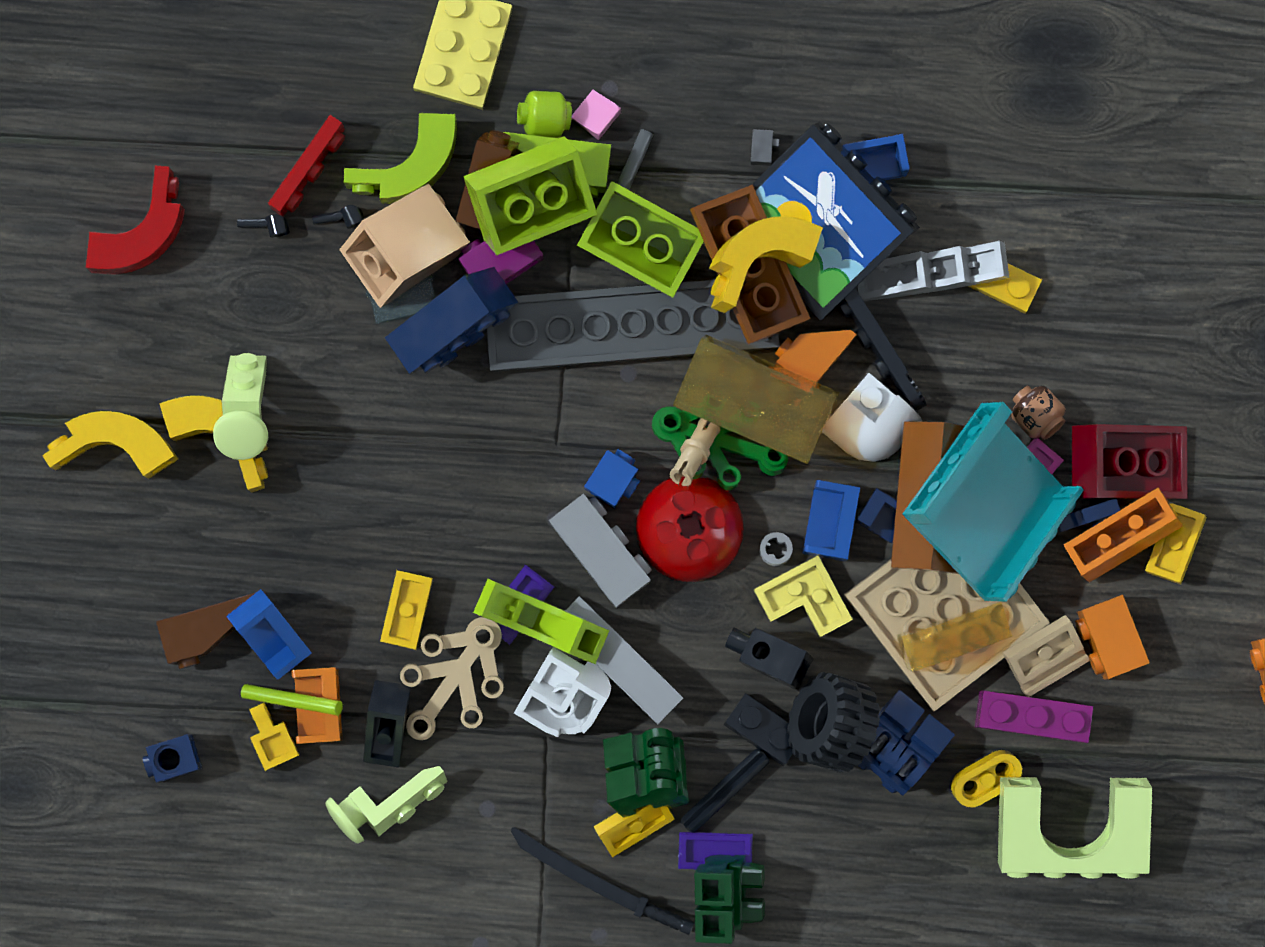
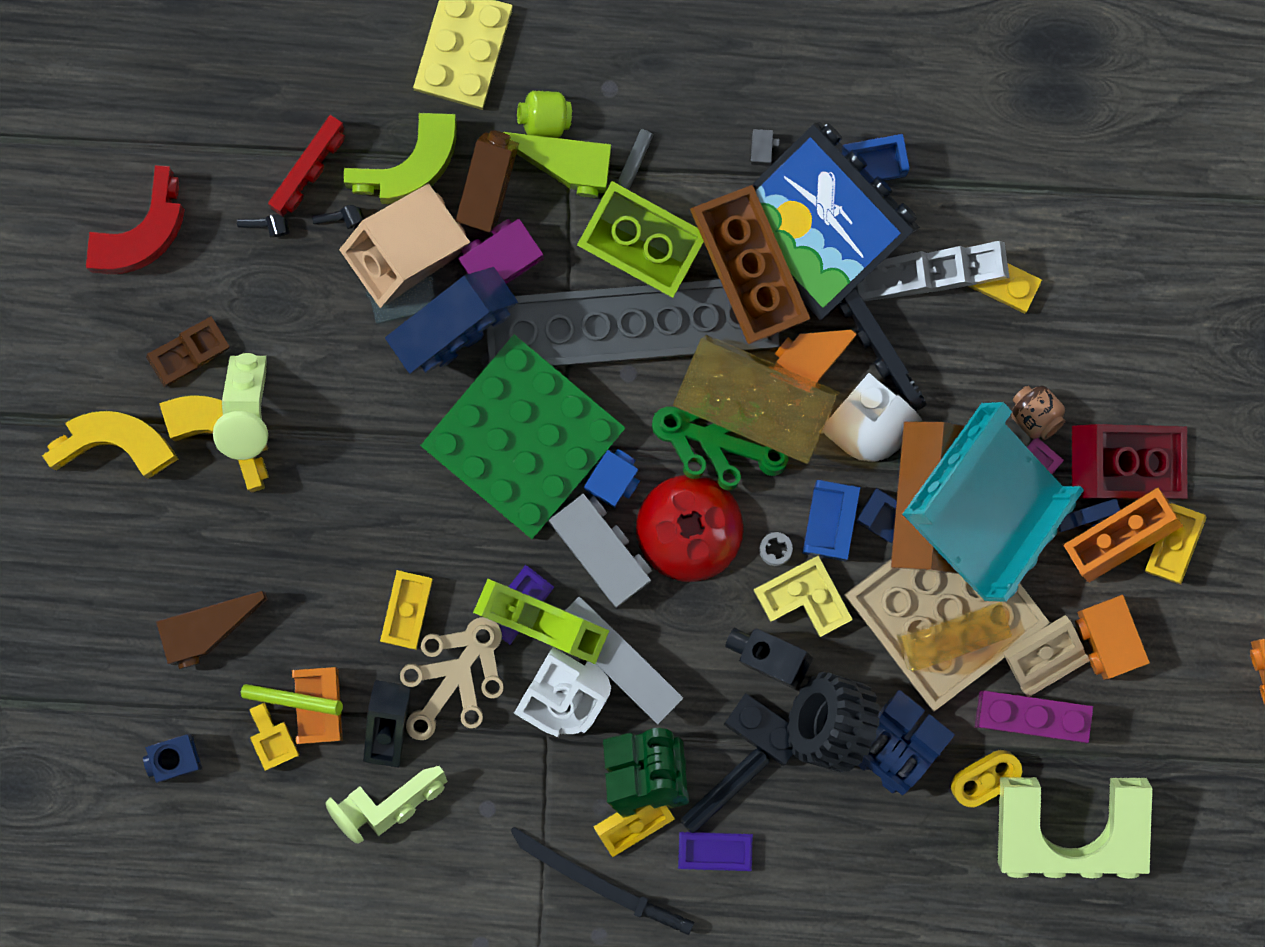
blue panel [226,589,312,679] -> none
lime brick [463,136,597,255] -> none
bright pink slope [572,90,621,140] -> none
tan pin [670,417,721,486] -> none
dark green hips [694,855,765,944] -> none
yellow arch [709,216,823,313] -> none
none -> reddish brown slope [146,316,230,388]
none -> green plate [420,334,625,539]

